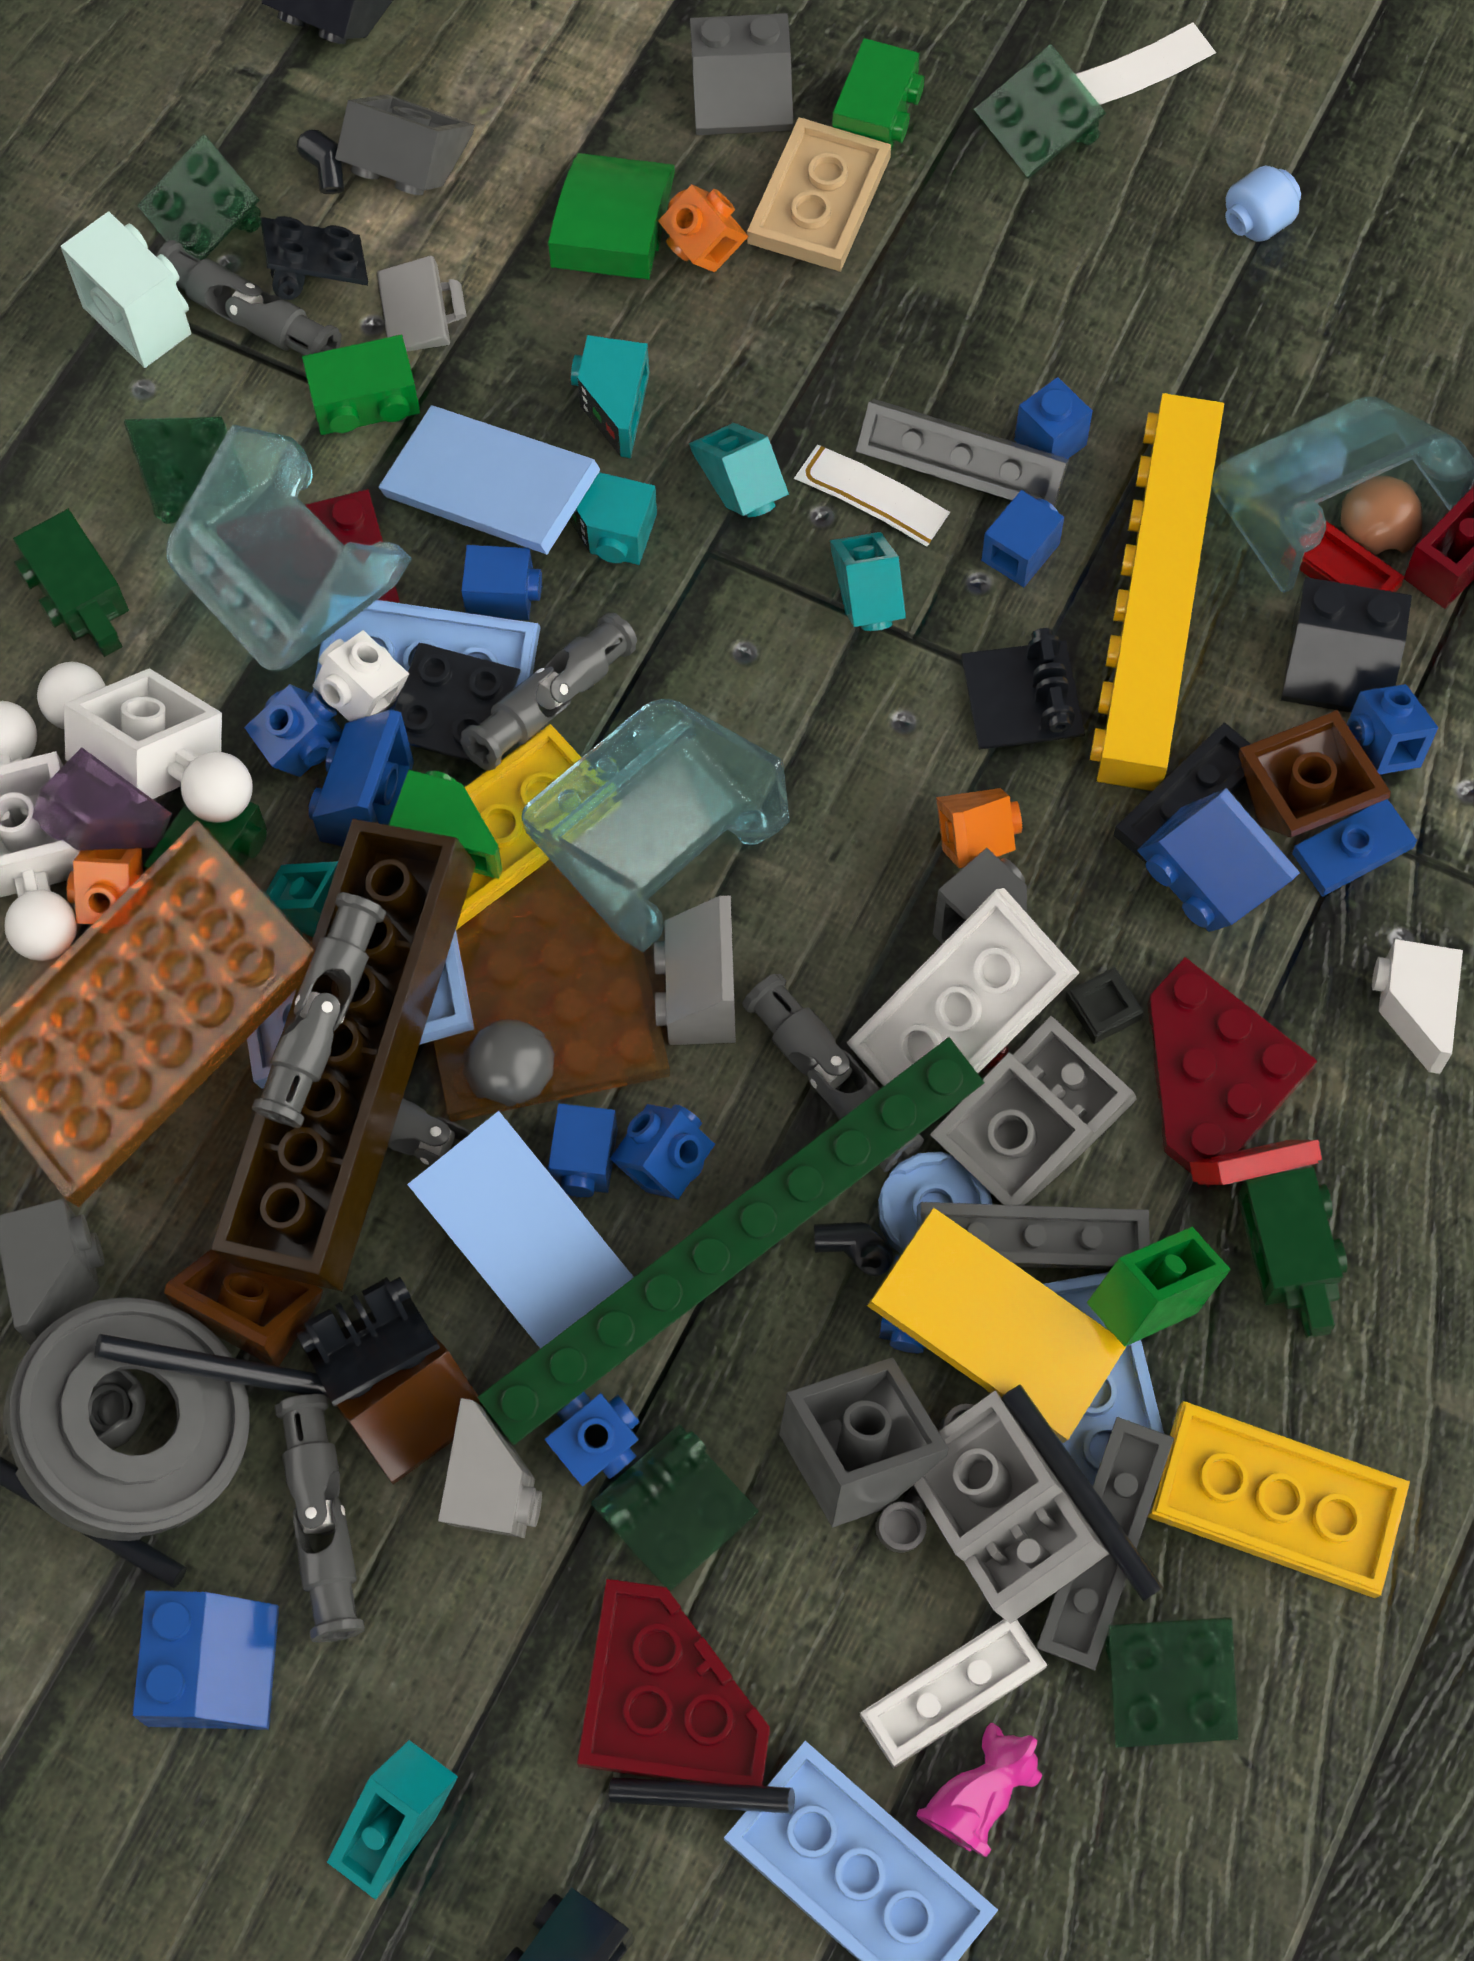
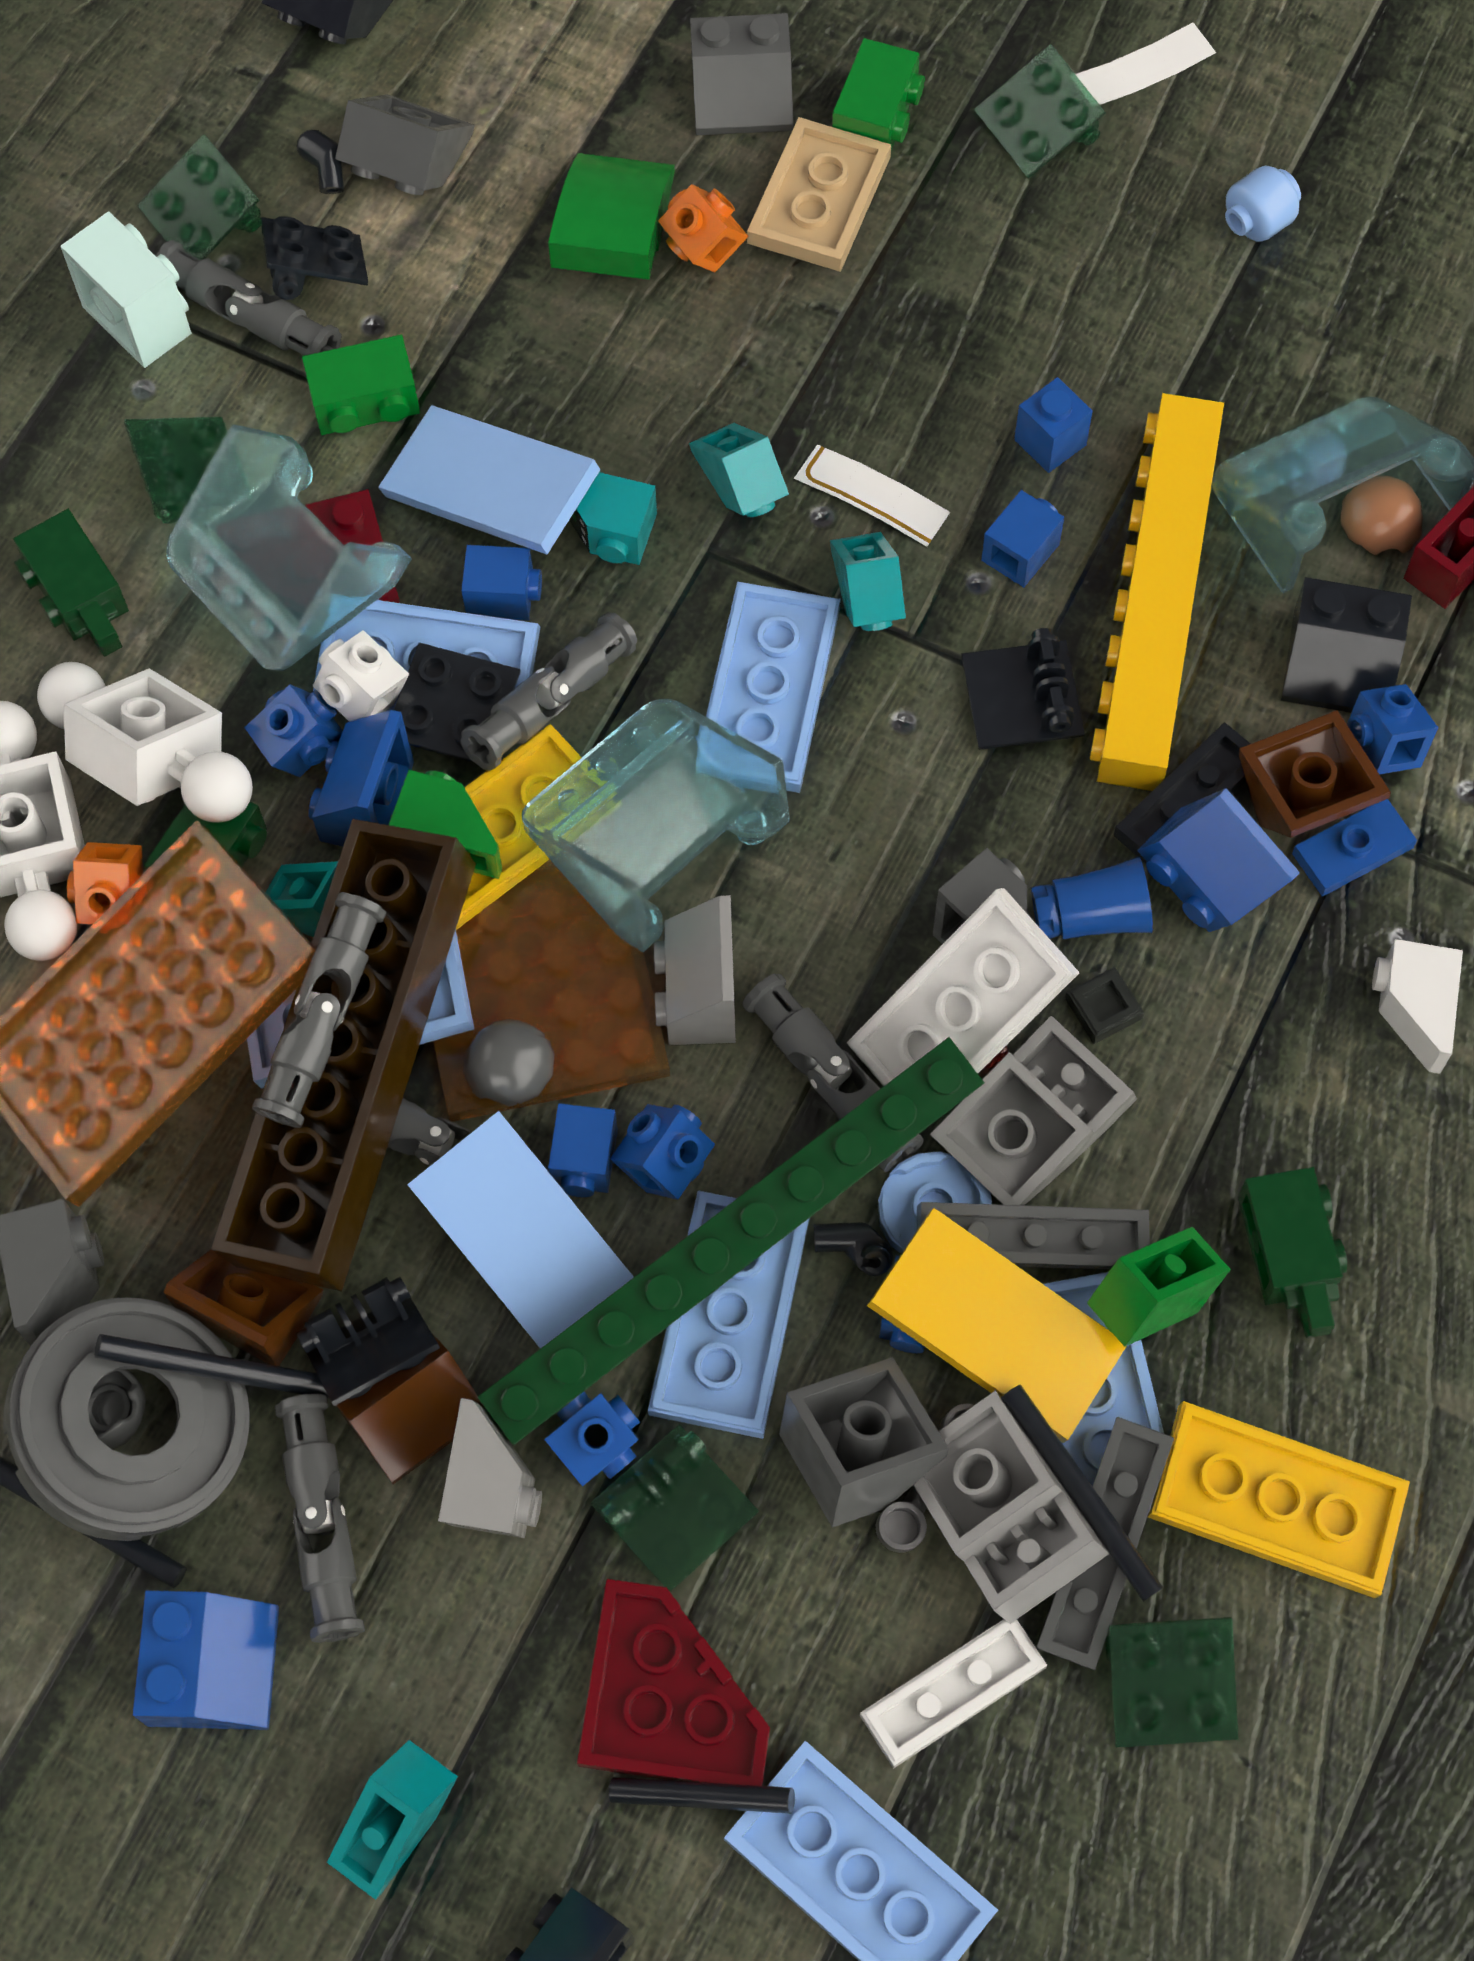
clear purple slope [32,747,172,850] -> none
light grey piece [377,256,467,351] -> none
teal slope [571,335,650,458] -> none
plate [856,399,1069,507] -> none
dark pink animal [916,1723,1042,1857] -> none
orange slope [936,788,1022,868] -> none
dark red plate [1147,957,1317,1188] -> none
tile [1190,1140,1322,1185] -> none
red tile [1286,517,1405,592] -> none
none -> light blue tile [648,1191,810,1439]
none -> light blue tile [694,581,840,793]
none -> blue plant [1031,857,1153,940]

